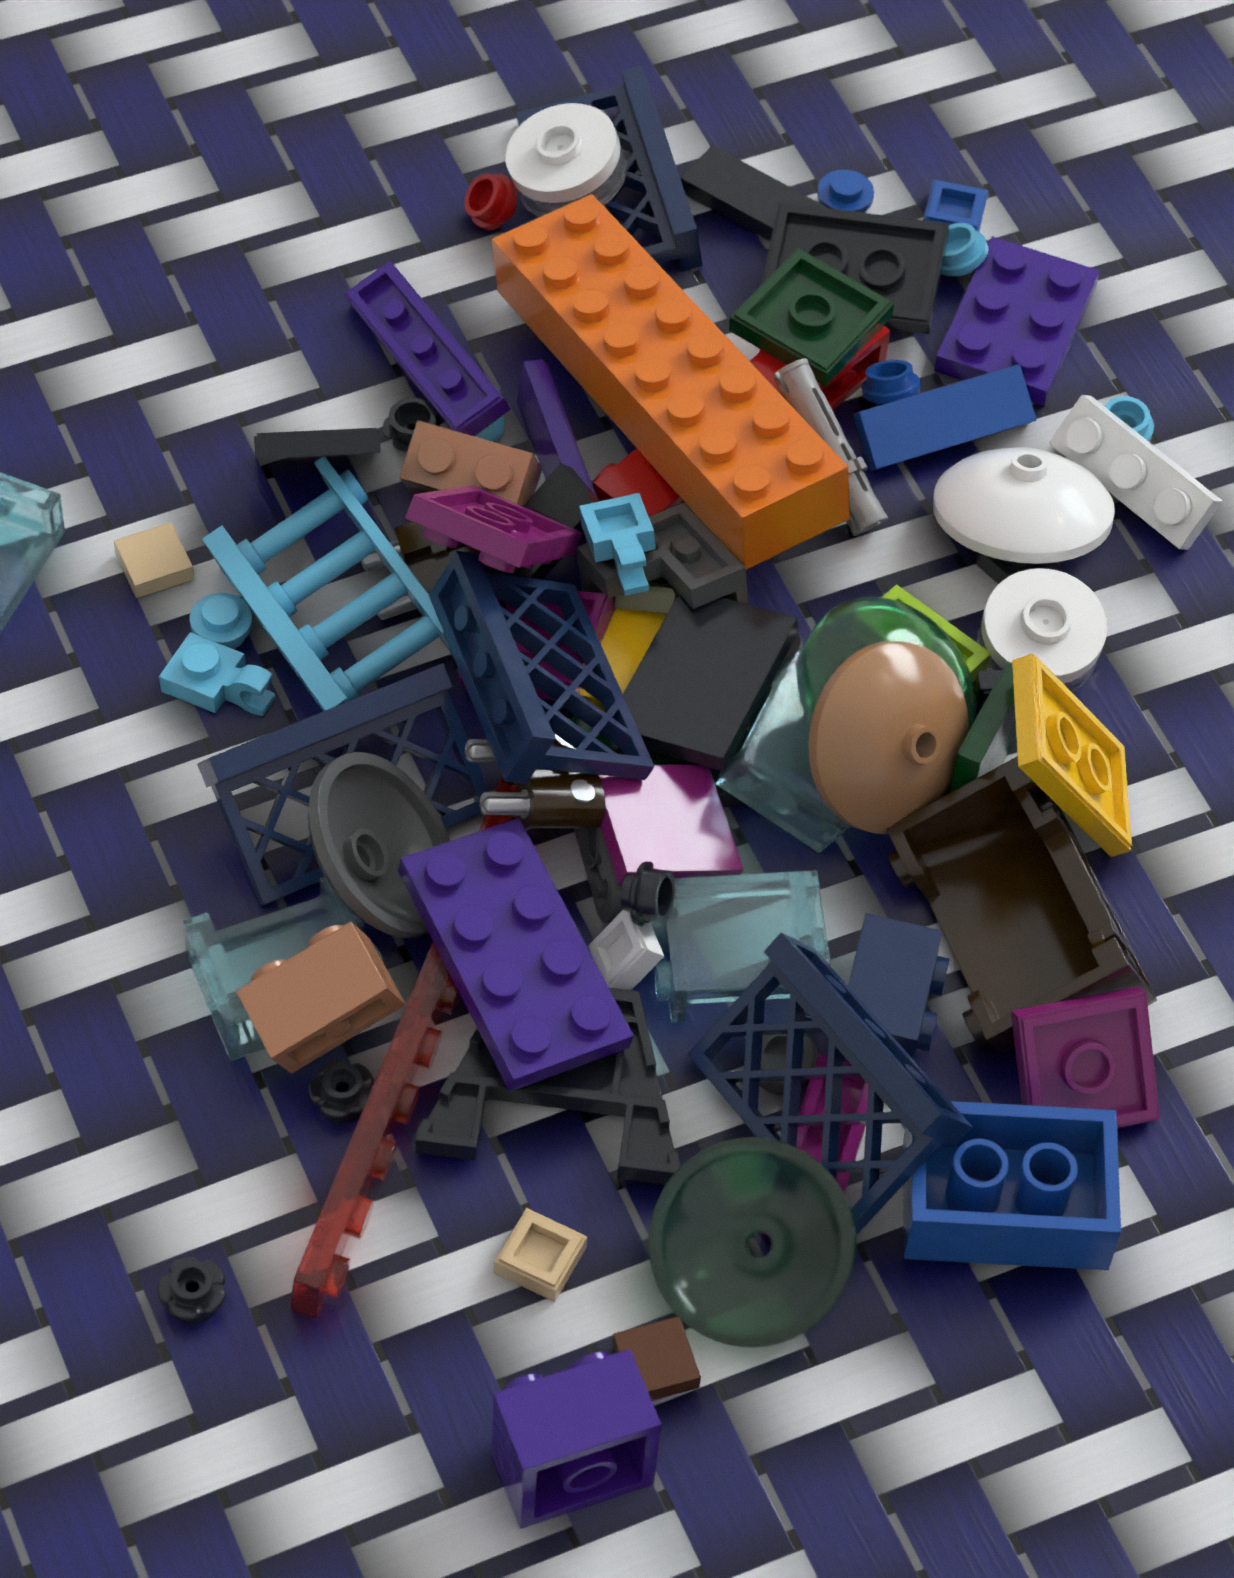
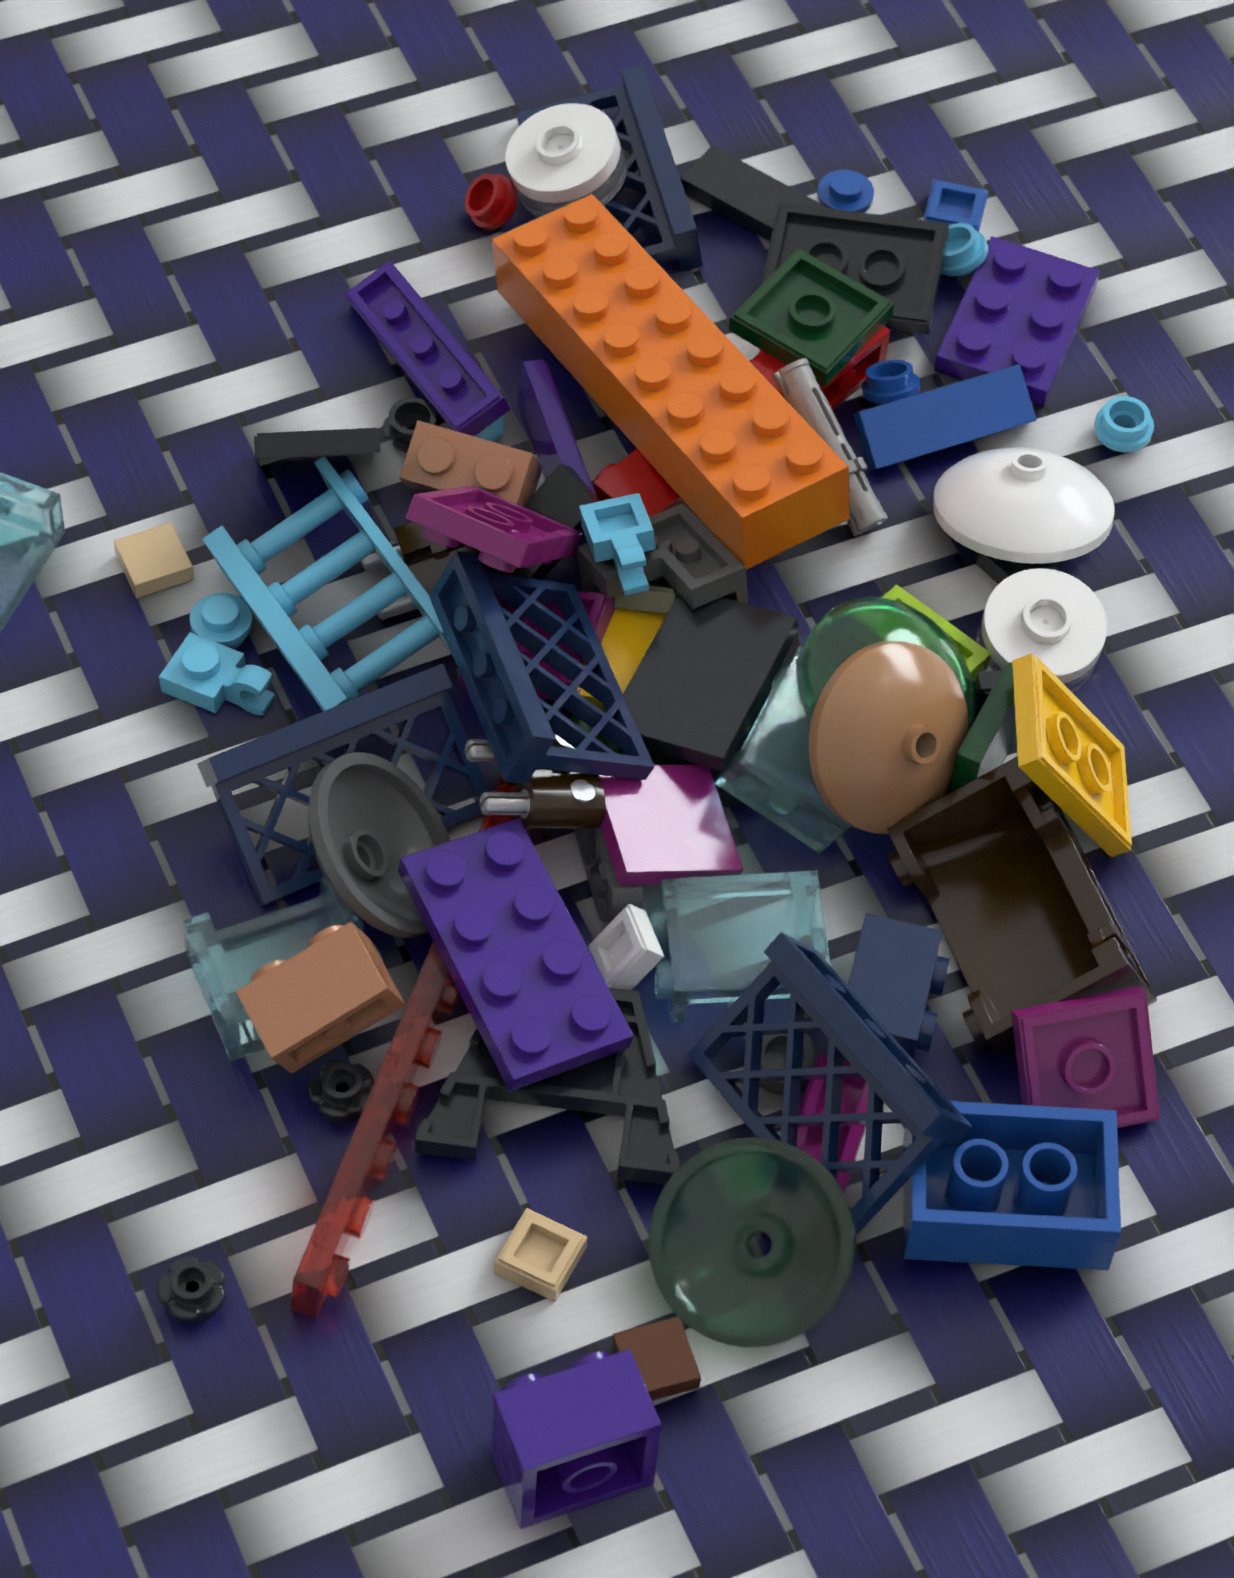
black plate [621,861,675,926] -> none
white plate [1049,395,1223,550] -> none

